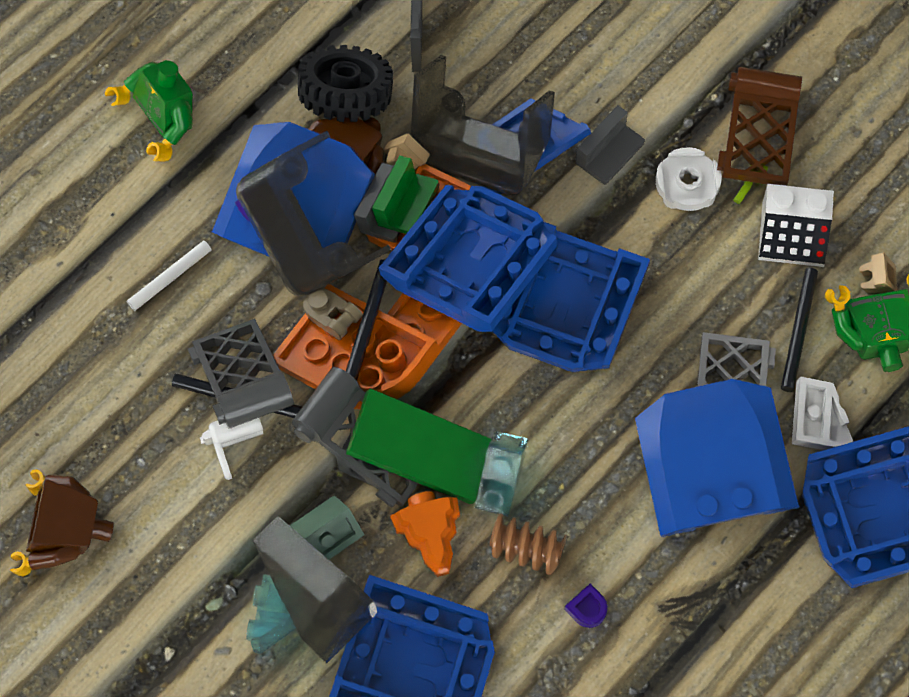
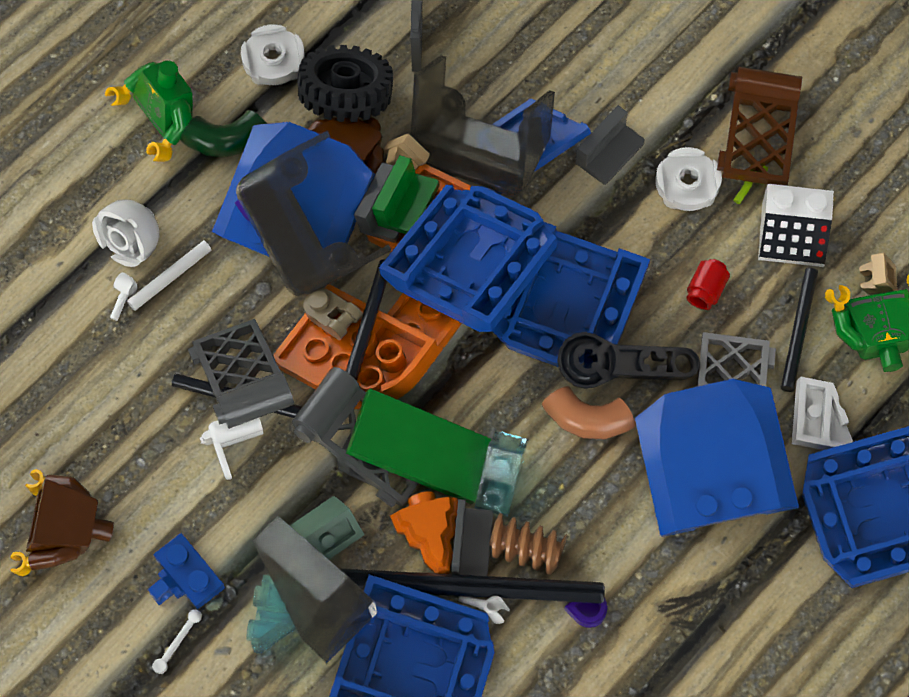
none -> white cylinder [92,200,159,267]
none -> white hand [110,272,138,321]
none -> blue hinge [148,533,225,610]
none -> white hinge [152,609,202,674]
none -> dark green cylinder [180,110,267,157]
none -> white plate [241,25,305,85]
none -> black axle [324,568,605,603]
none -> dark grey panel [452,499,493,576]
none -> white hand [459,596,510,624]
none -> nougat cylinder [542,386,636,440]
none -> black beam [557,332,700,389]
none -> red brick [686,259,730,310]

